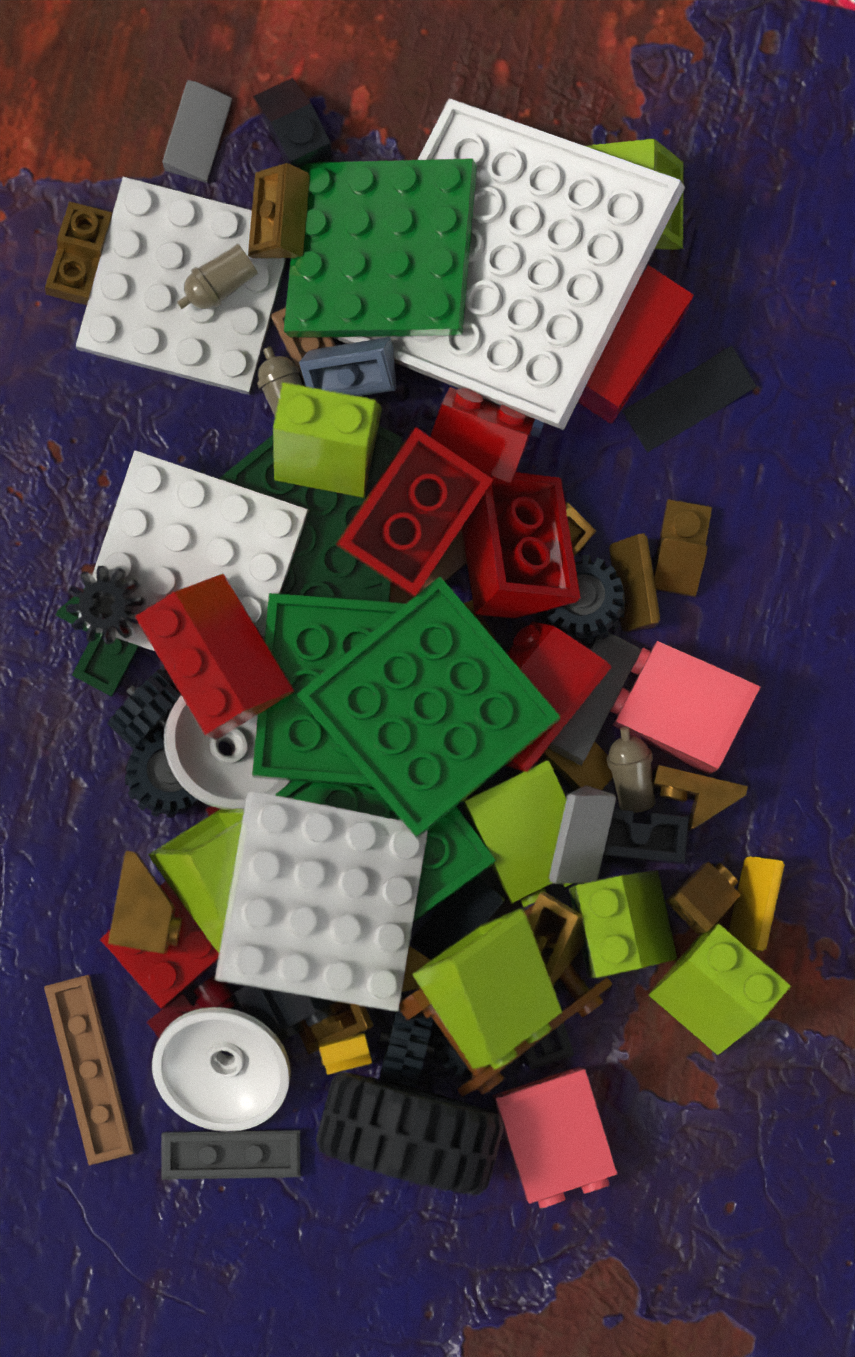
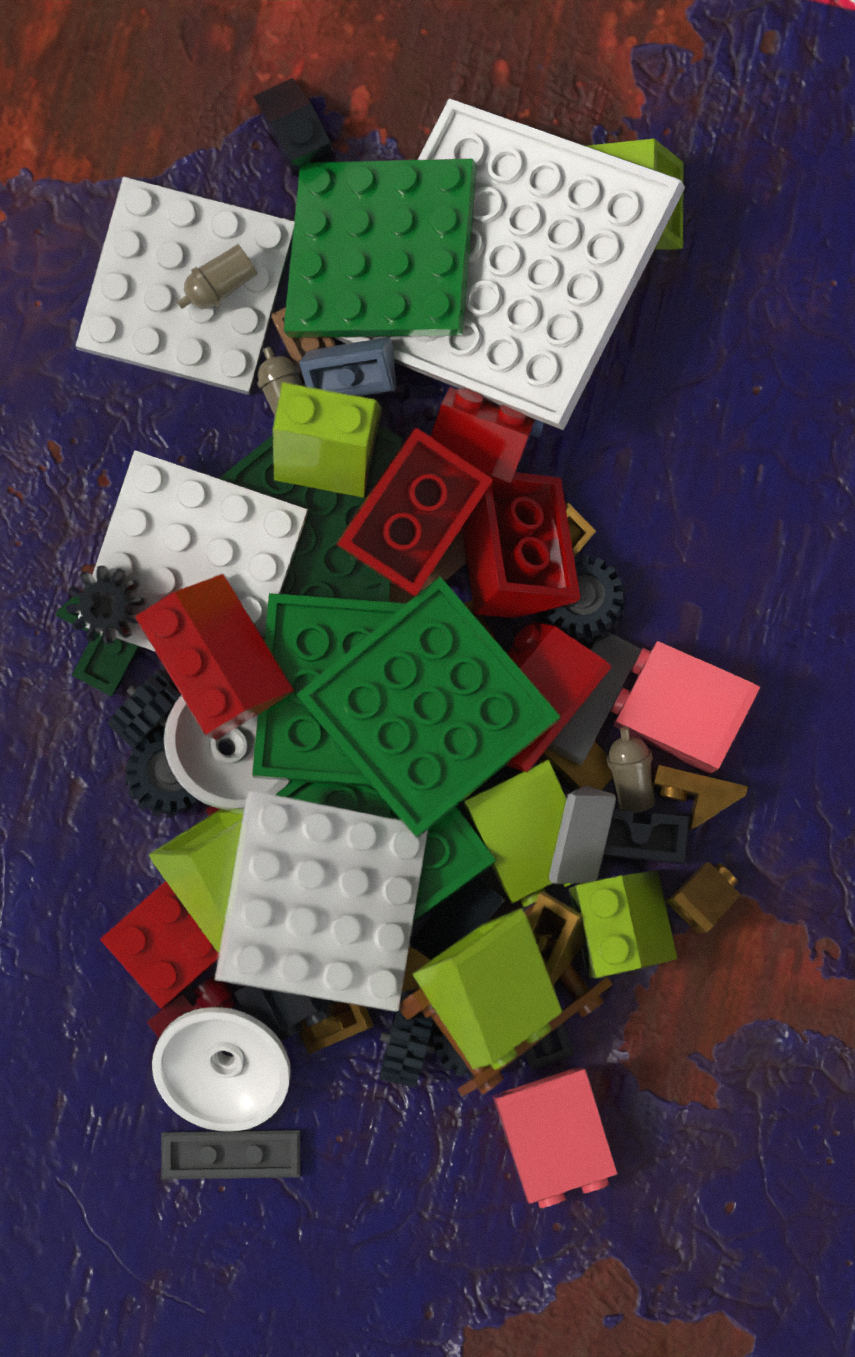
medium nougat tile [44,975,135,1165] -> none
pearl gold slope [45,201,113,305] -> none
pearl gold slope [108,850,182,954] -> none
light grey slope [163,80,232,183] -> none
pearl gold slope [248,163,310,258] -> none
black tyre [316,1072,505,1195] -> none
yellow slope [319,1033,372,1075] -> none
red brick [578,265,694,424] -> none
pearl gold slope [609,533,660,632] -> none
black sticker [622,345,757,452] -> none
lime slope [648,924,791,1055] -> none
pearl gold slope [653,499,712,597] -> none
yellow slope [728,856,785,952] -> none

